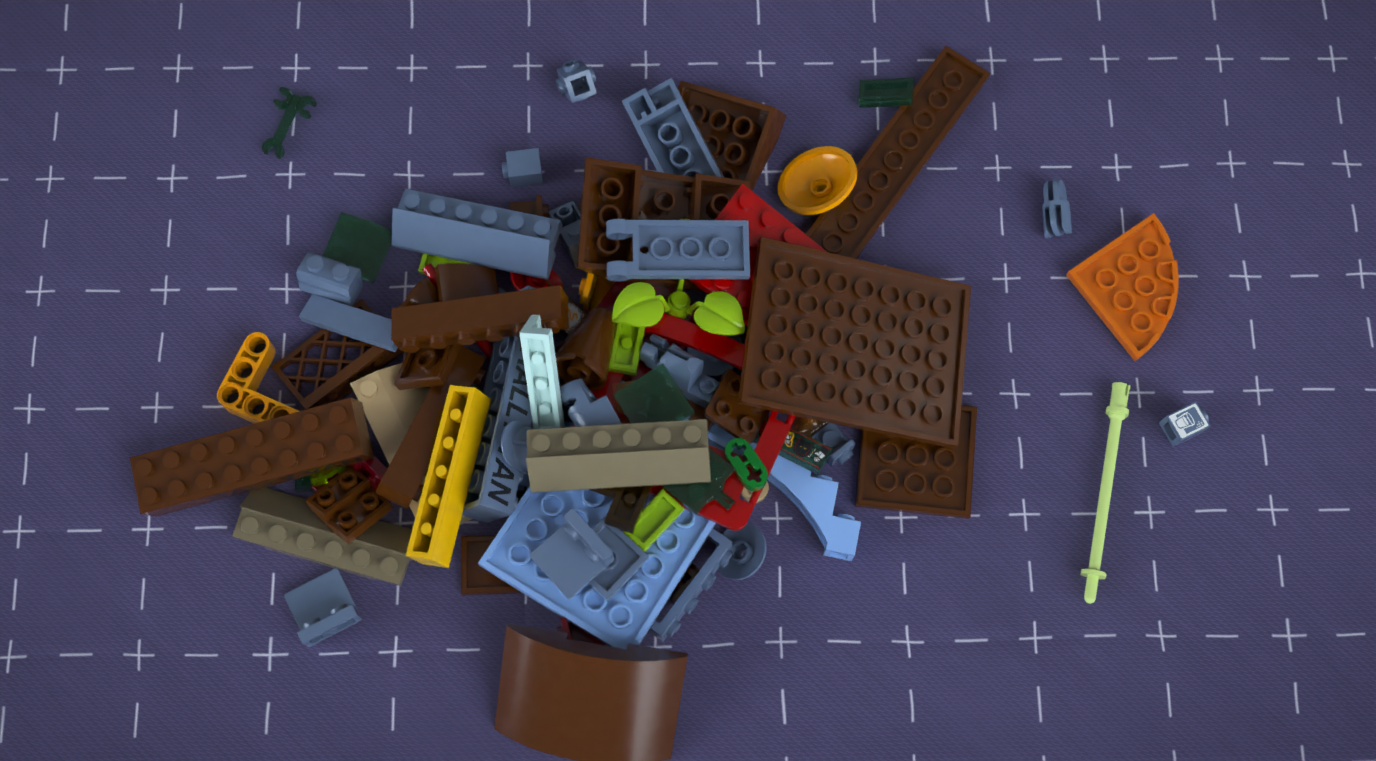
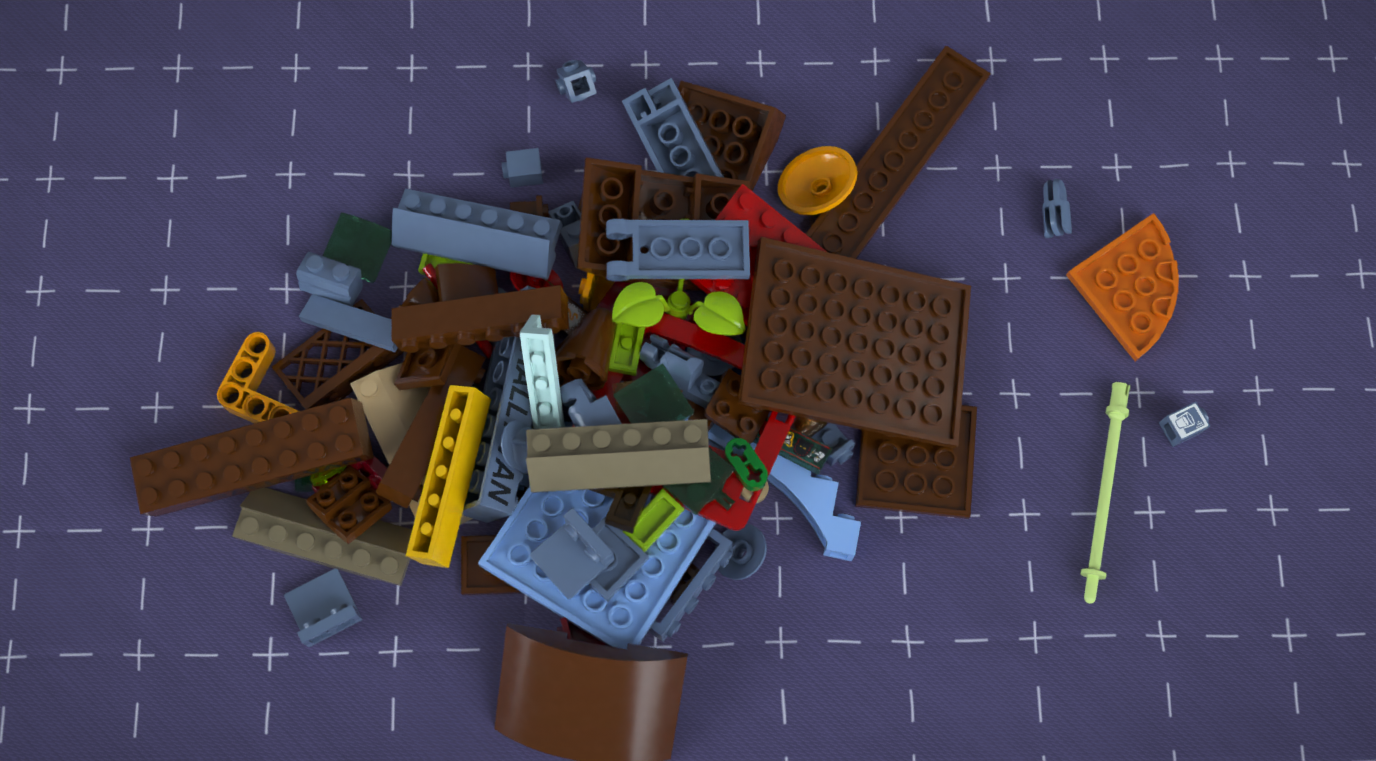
clear green bar [262,87,317,159] -> none
clear green tile [858,78,915,108] -> none

